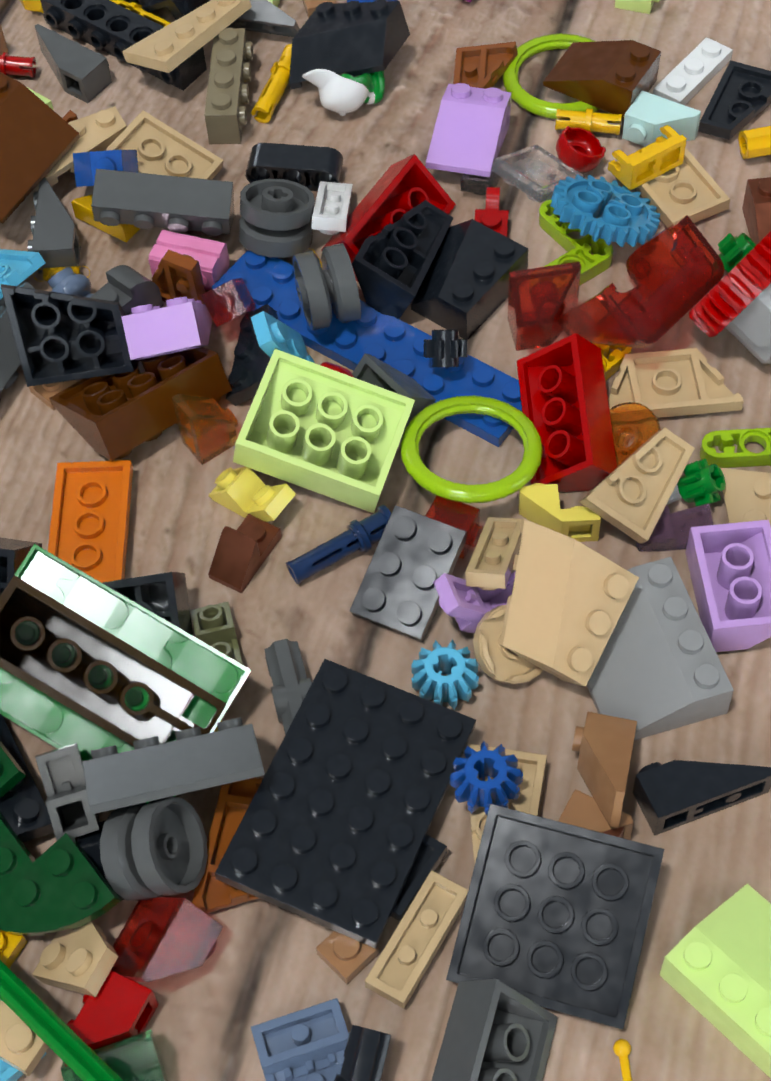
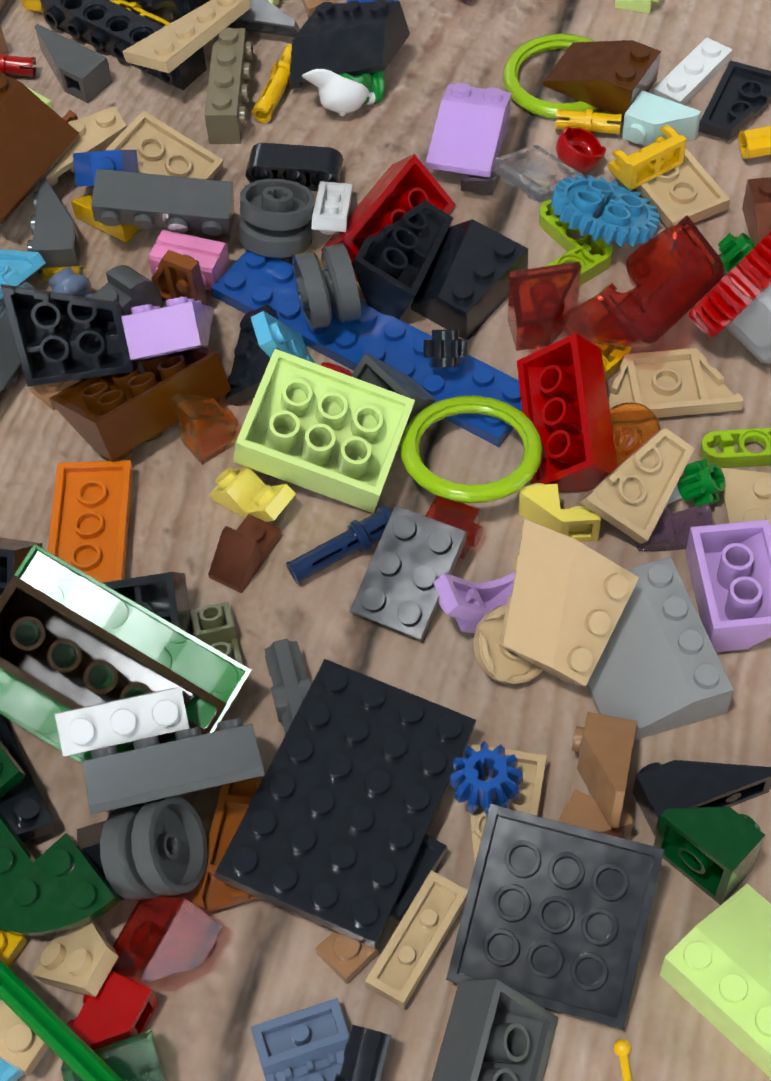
dark grey brick [35,743,100,840] -> none
brick [201,278,257,327] -> none
medium azure gear [411,639,479,710] -> none
dark orange wing [453,41,518,89] -> none
tan plate [465,517,522,591] -> none
red plate [474,187,509,237] -> none
none -> white plate [54,687,189,756]
none -> dark green slope [653,807,765,905]

